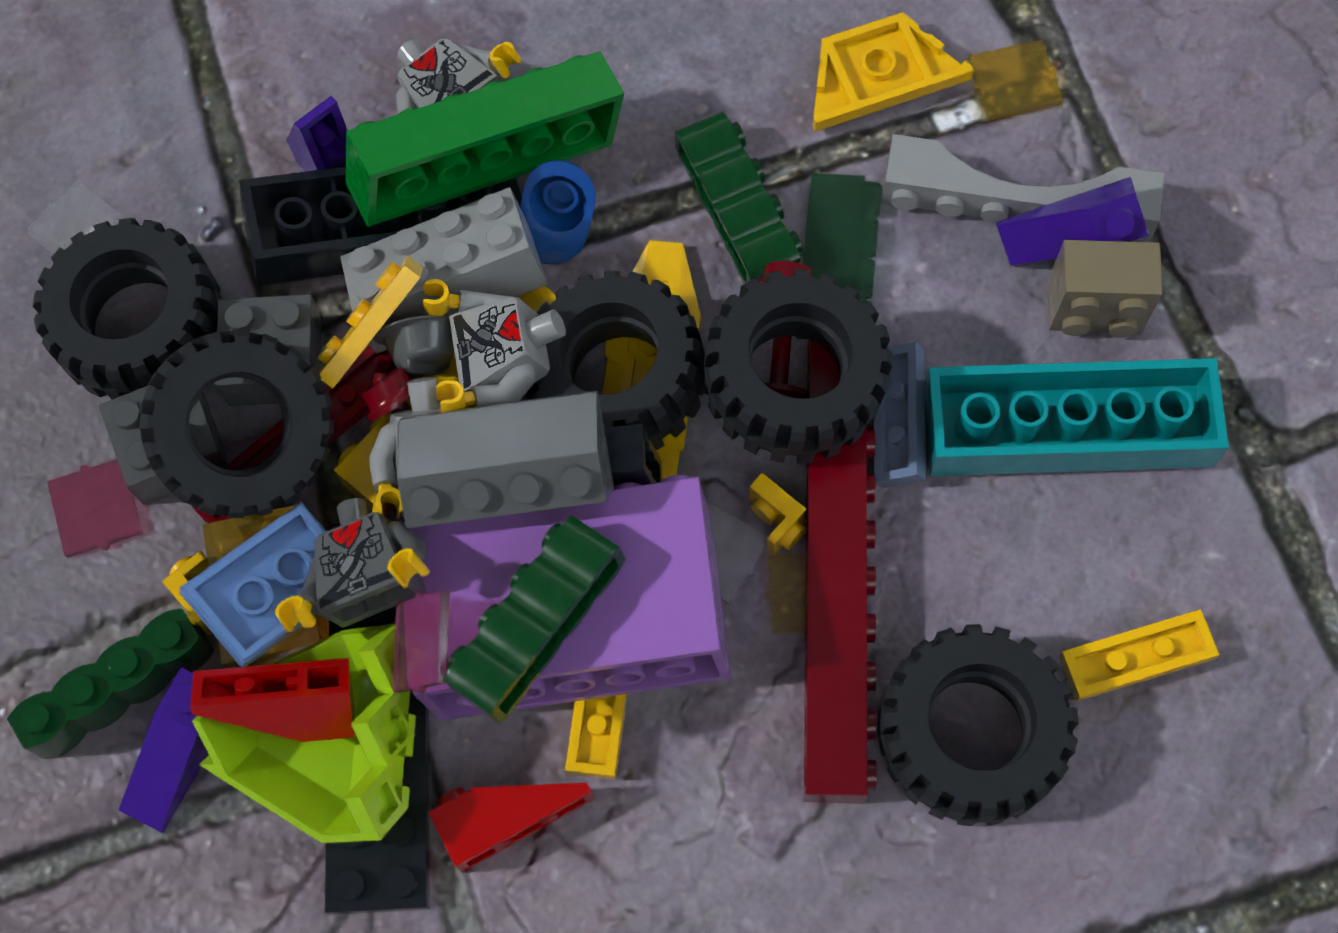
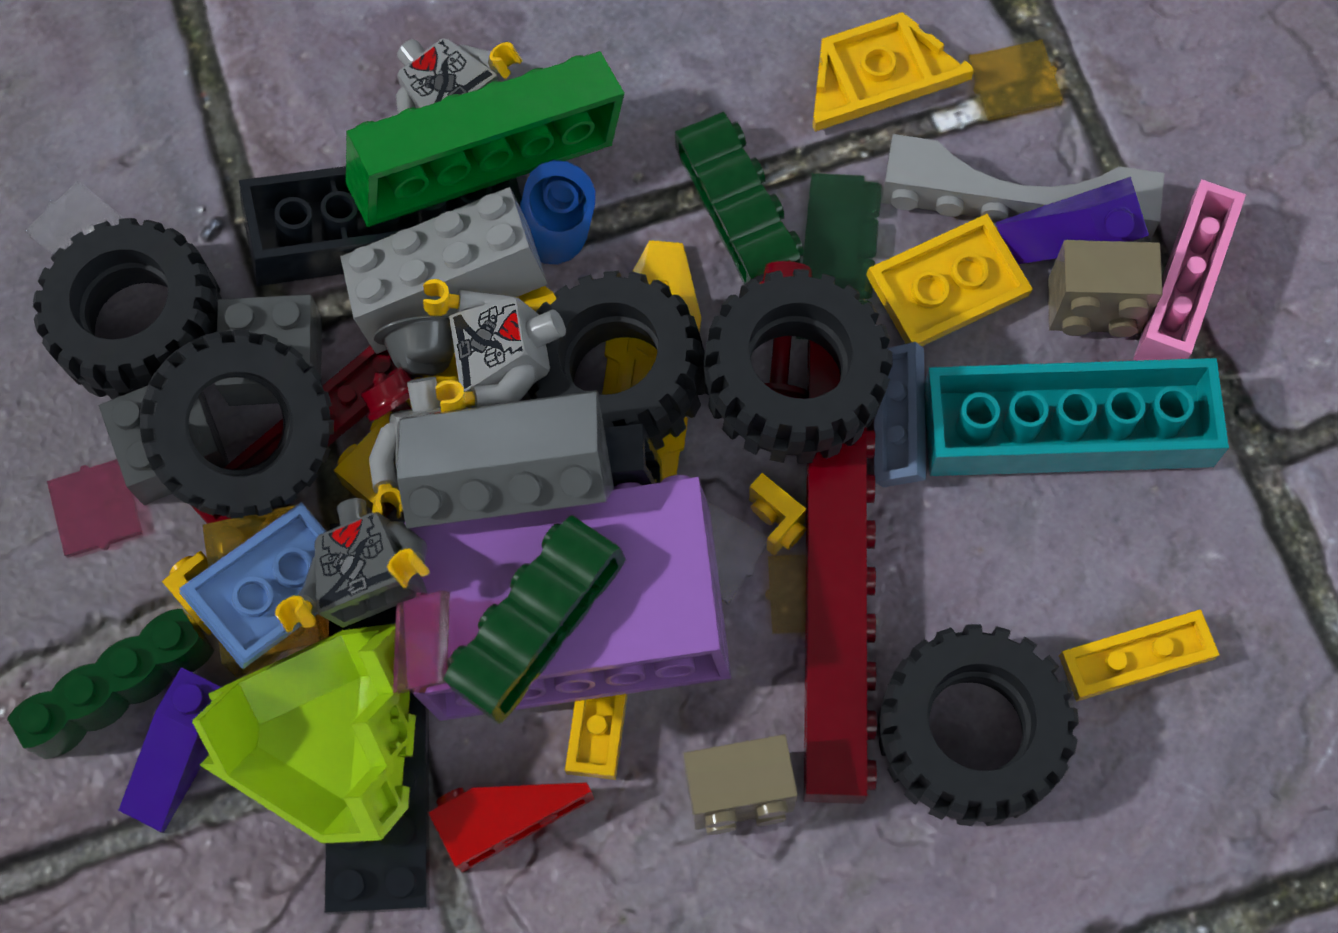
red slope [190,658,355,742] -> none
dark purple slope [286,96,347,171] -> none
yellow plate [318,255,423,388] -> none
none -> dark tan brick [683,734,798,835]
none -> yellow plate [866,213,1033,346]
none -> bright pink brick [1133,179,1246,361]

